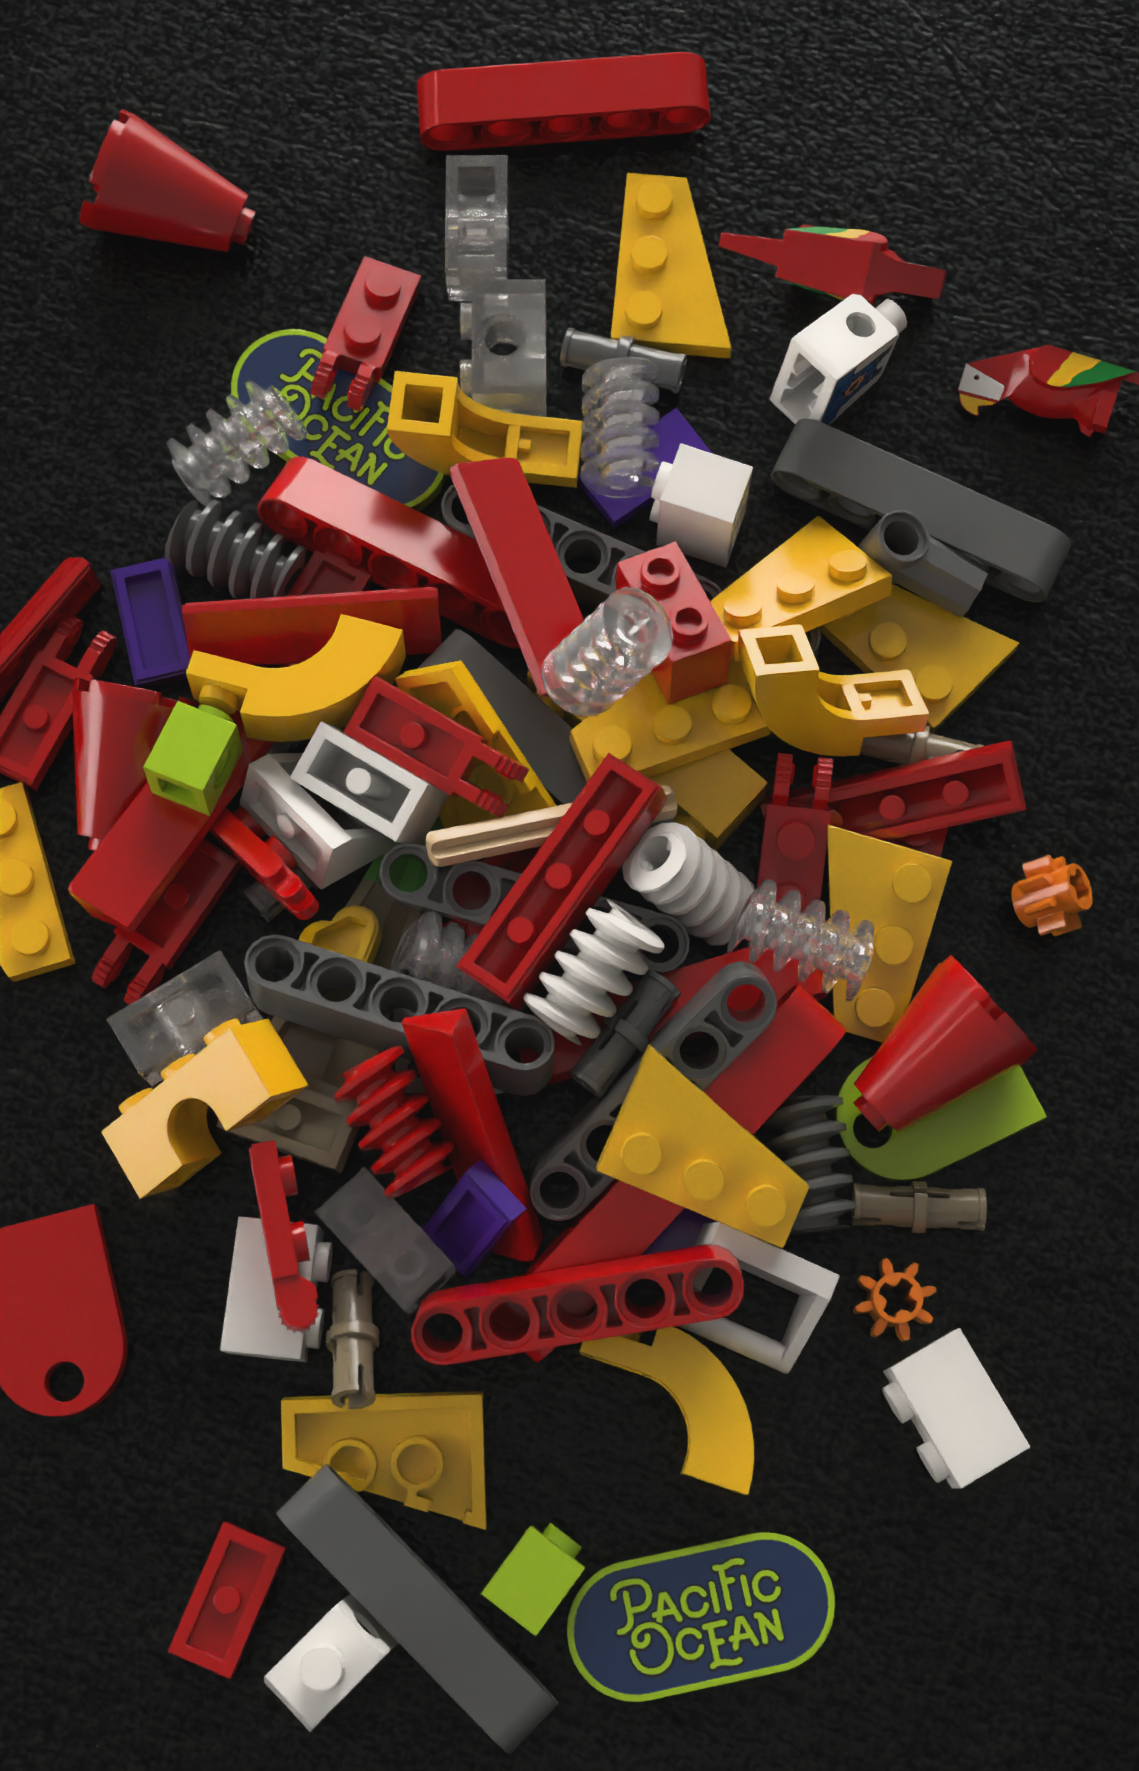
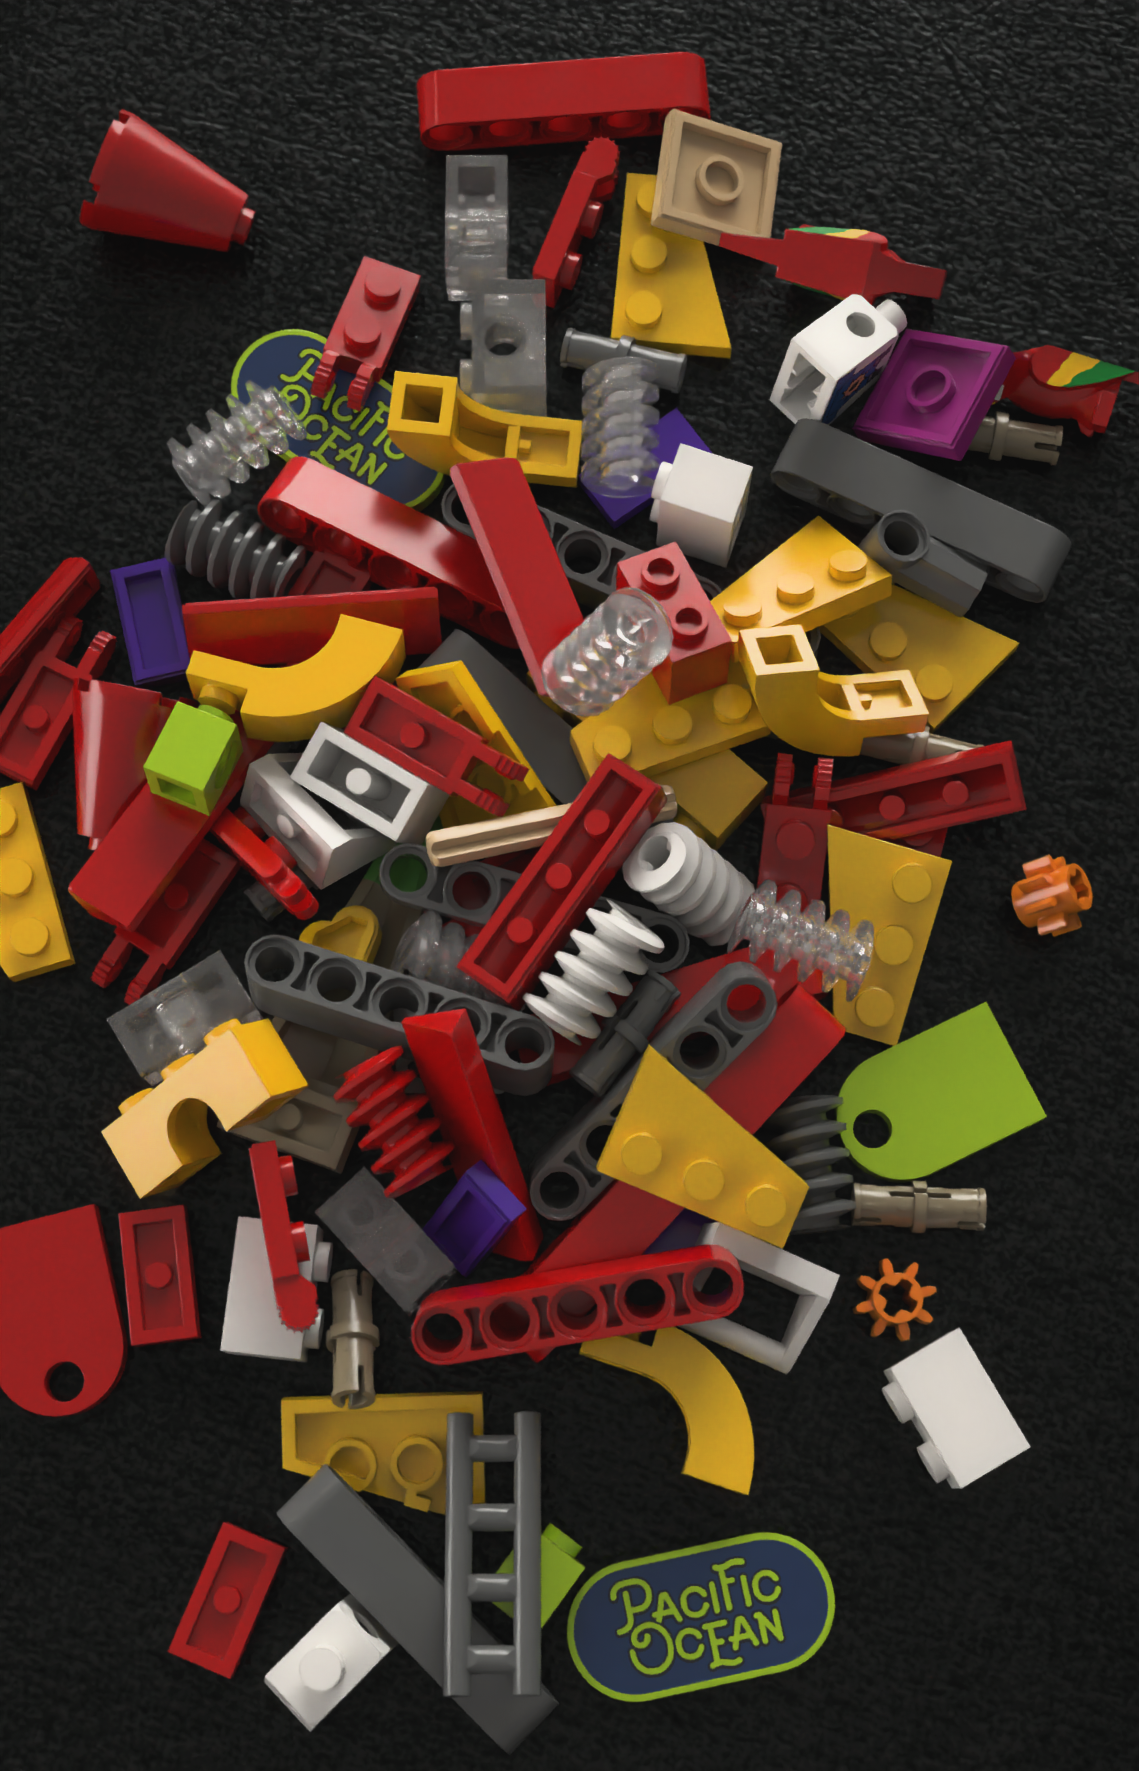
red cone [853,955,1038,1133] -> none
none -> red plate [118,1205,201,1347]
none -> dark grey bar [443,1411,541,1698]
none -> red hinge [533,136,620,308]
none -> tan tile [650,109,782,246]
none -> magenta tile [852,329,1016,461]
none -> dark tan pin [967,411,1063,465]

